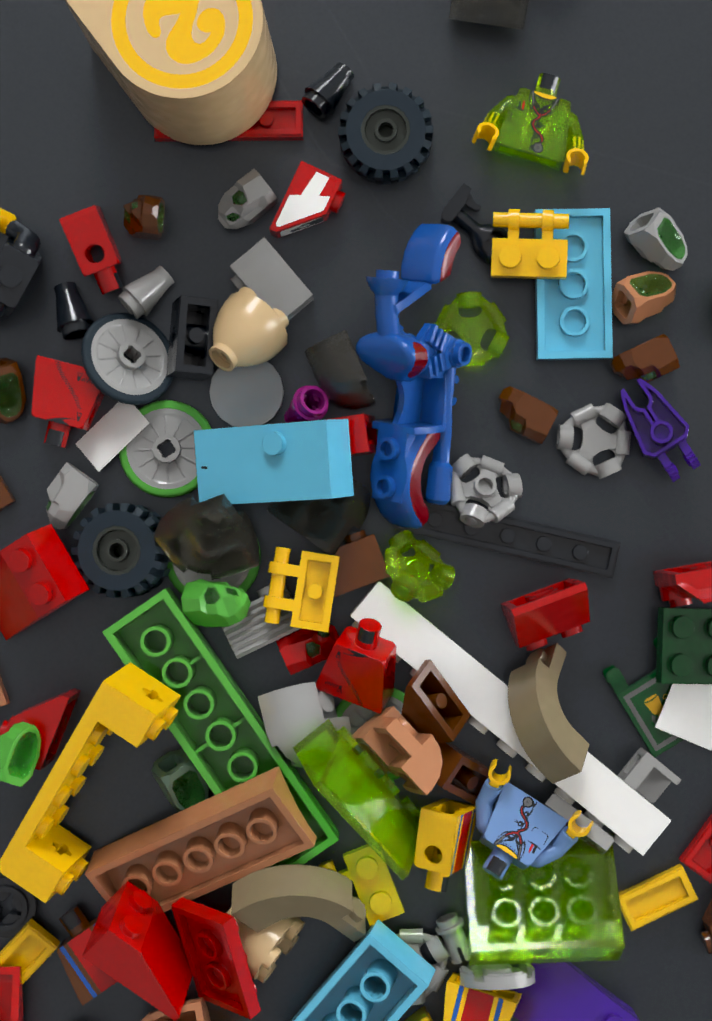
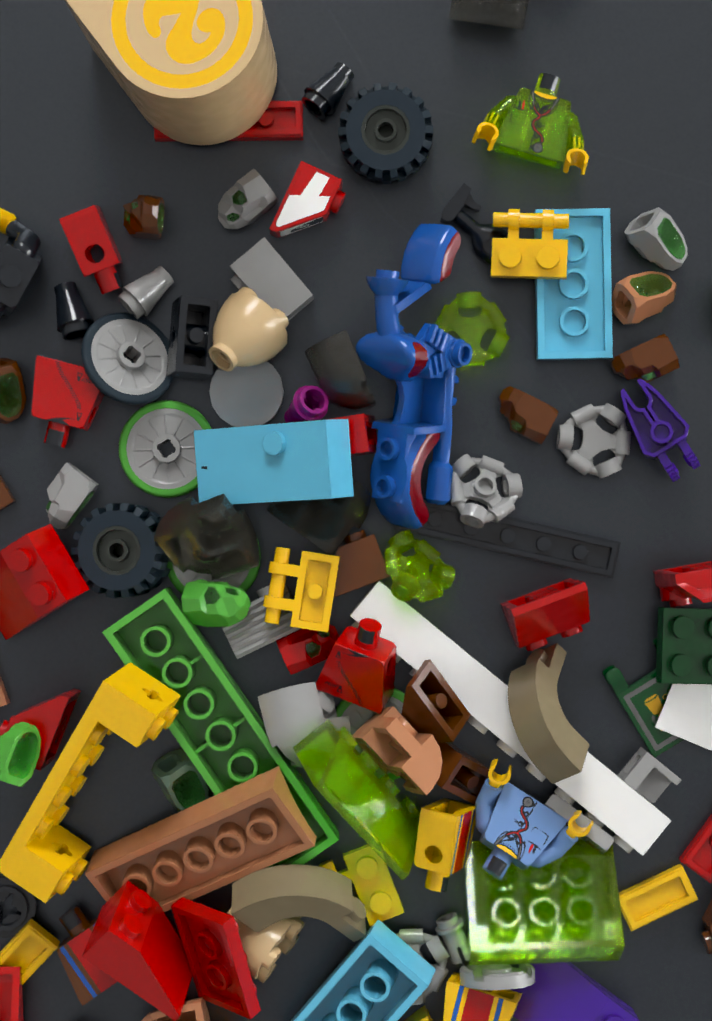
white sticker [76,402,149,472] -> none

